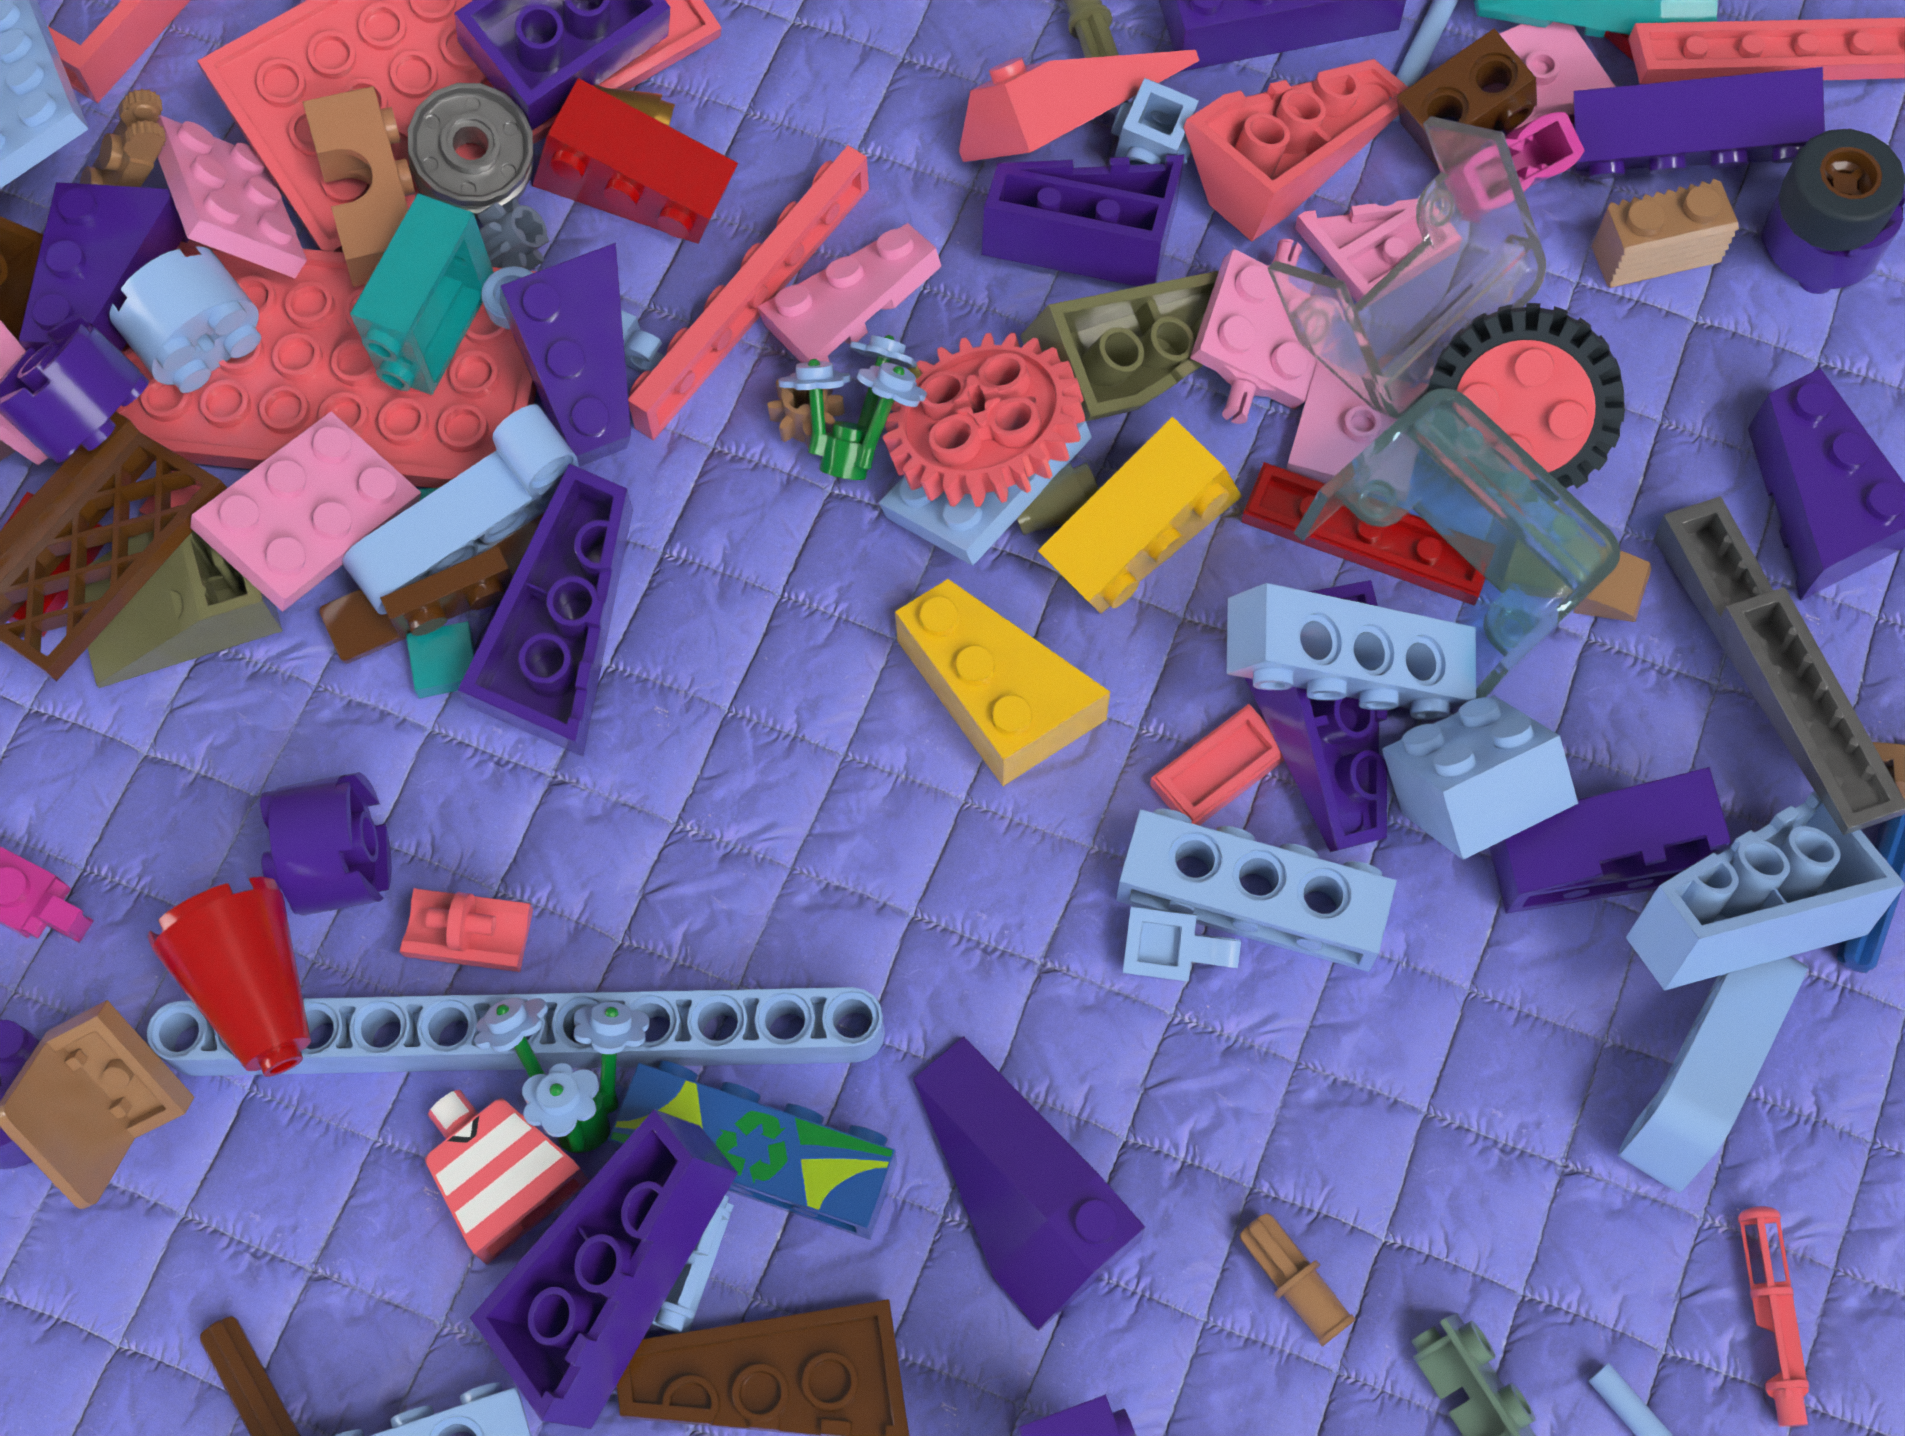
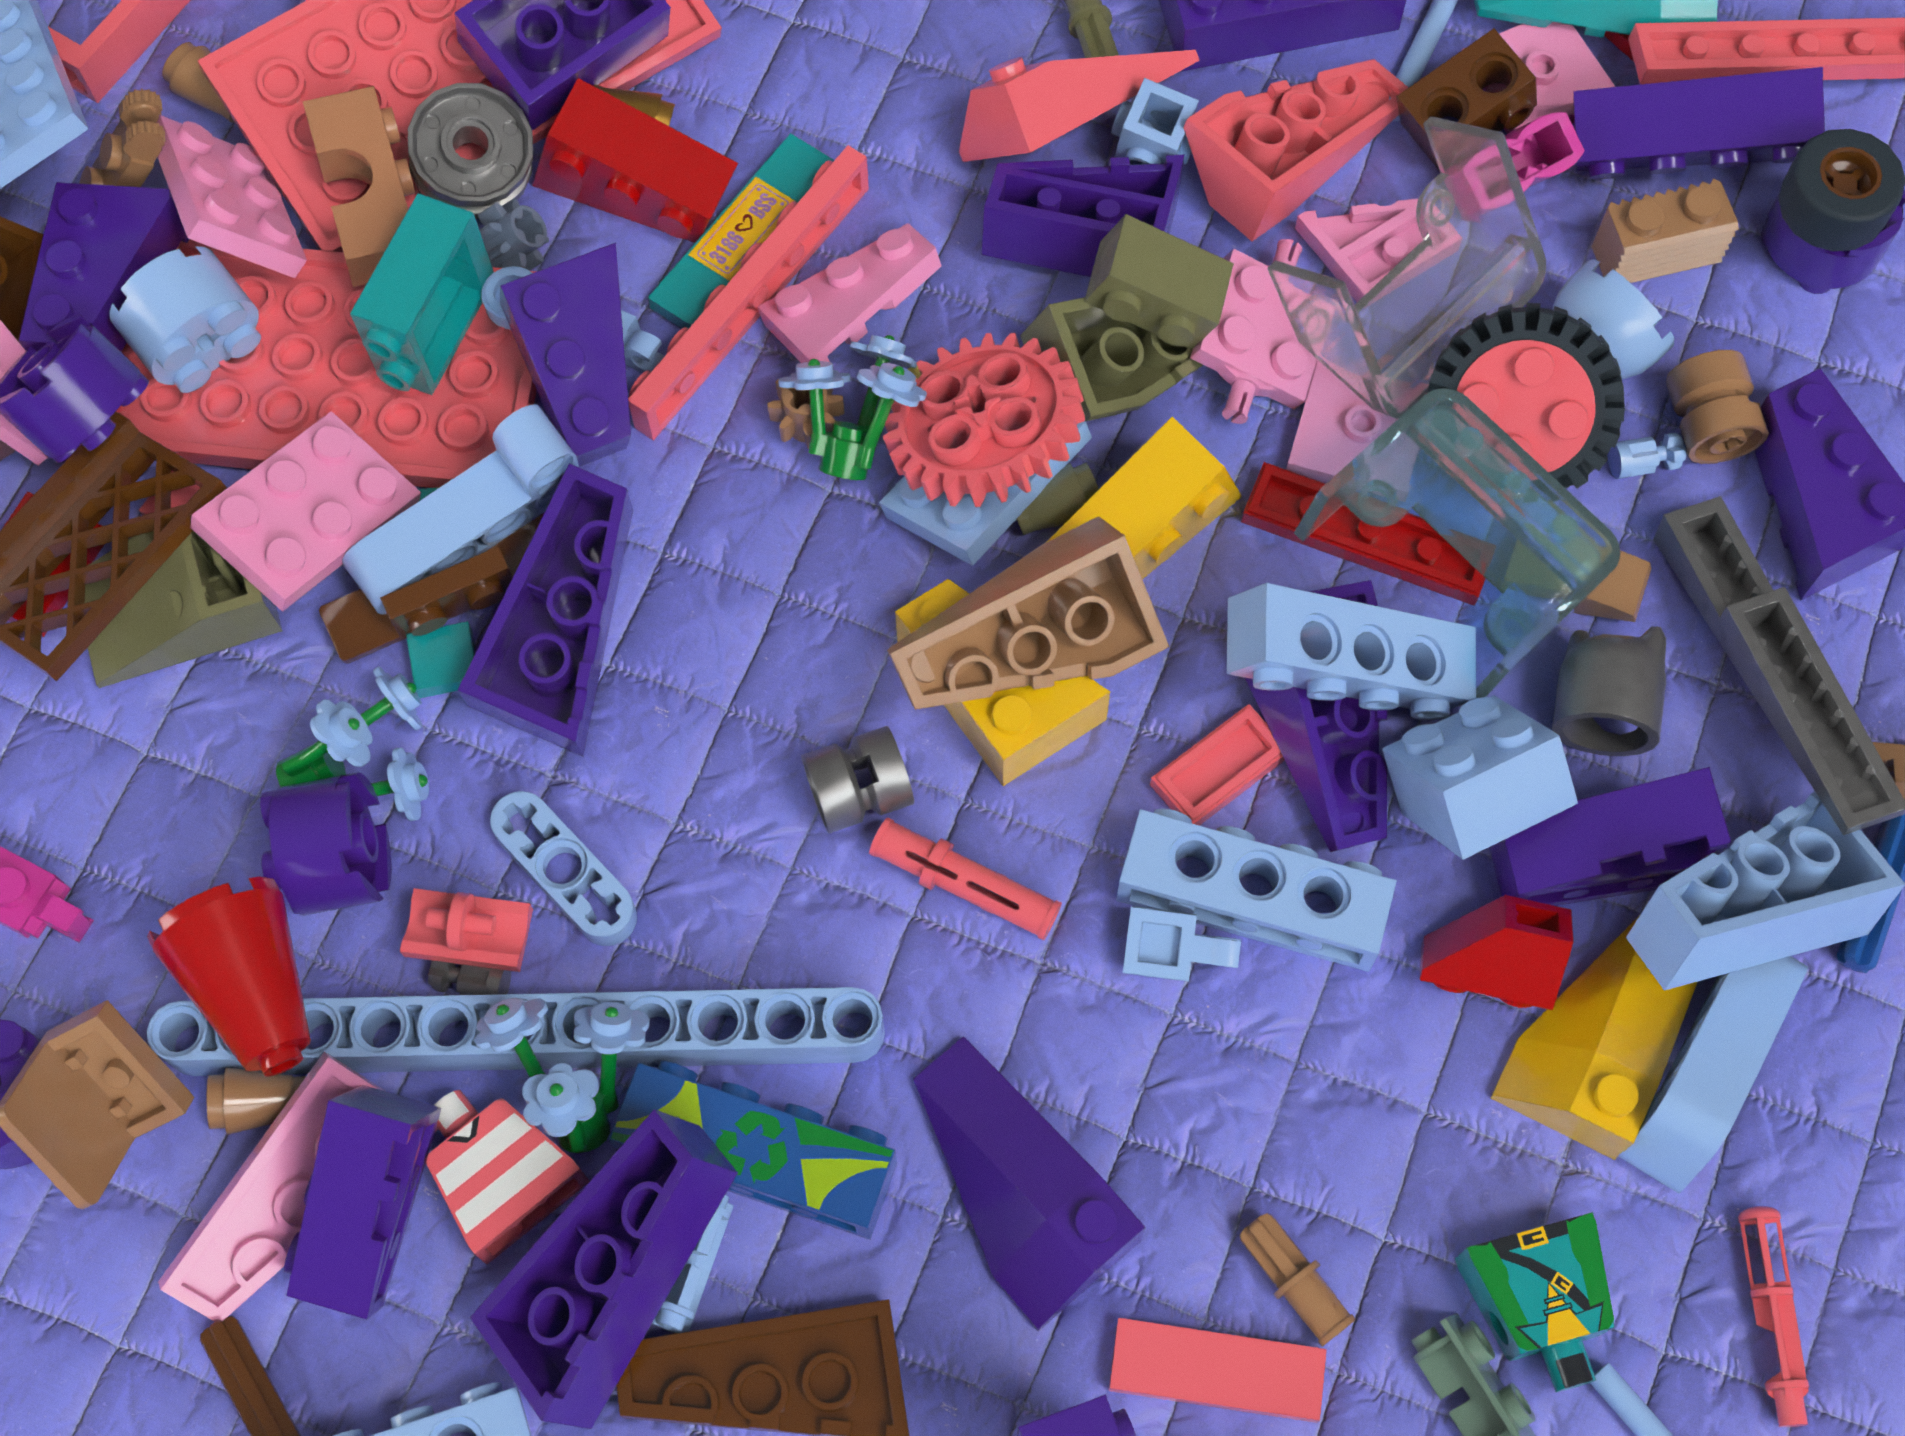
none -> bright pink wing [158,1051,438,1322]
none -> medium nougat cone [162,42,235,123]
none -> medium nougat cone [207,1067,306,1135]
none -> light blue plant [276,666,429,821]
none -> dark purple wedge [284,1085,442,1320]
none -> flat silver piece [428,961,511,995]
none -> light blue beam [490,791,637,946]
none -> tile [648,133,834,329]
none -> flat silver wheel [801,726,914,834]
none -> coral pin [869,818,1062,940]
none -> medium nougat wedge [887,516,1169,710]
none -> olive brick [1084,214,1234,350]
none -> coral tile [1109,1318,1327,1423]
none -> red slope [1420,895,1574,1010]
none -> torso [1455,1212,1614,1393]
none -> yellow wedge [1490,914,1697,1160]
none -> light blue cylinder [1552,259,1674,380]
none -> flat silver piece [1552,626,1666,756]
none -> light blue piece [1607,433,1687,479]
none -> medium nougat wheel [1665,350,1769,464]

